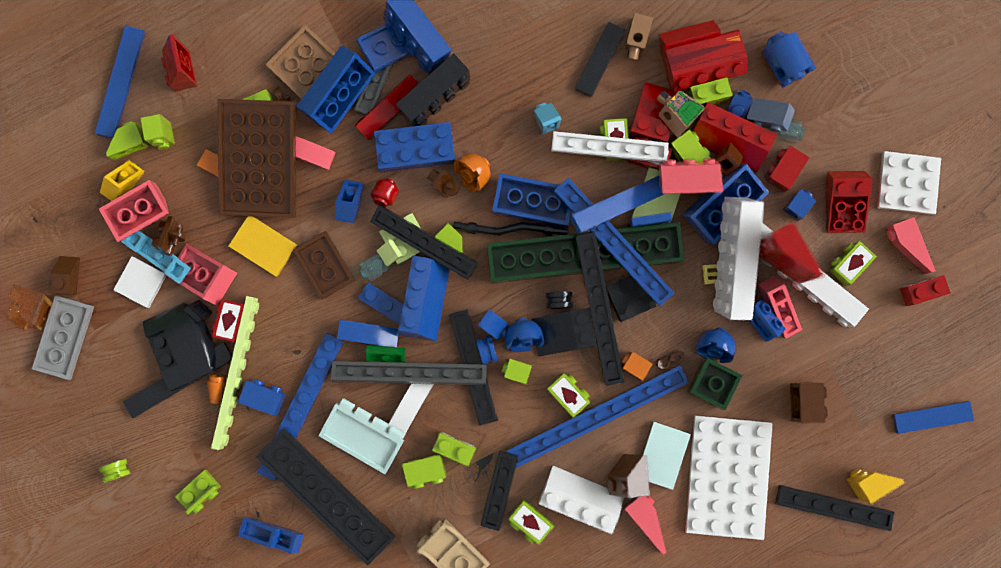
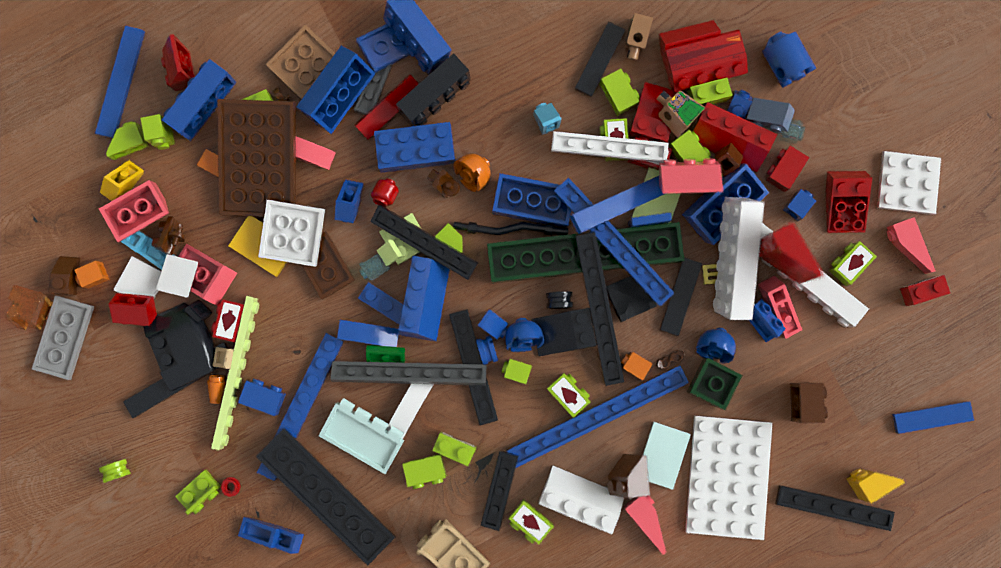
none -> orange brick [75,261,110,289]
none -> red brick [109,293,157,326]
none -> white sticker [156,254,198,297]
none -> blue brick [162,59,237,141]
none -> tan tile [213,347,234,369]
none -> red plate [221,477,241,497]
none -> white plate [258,200,325,267]
none -> lime brick [599,69,640,116]
none -> black tile [660,258,702,336]

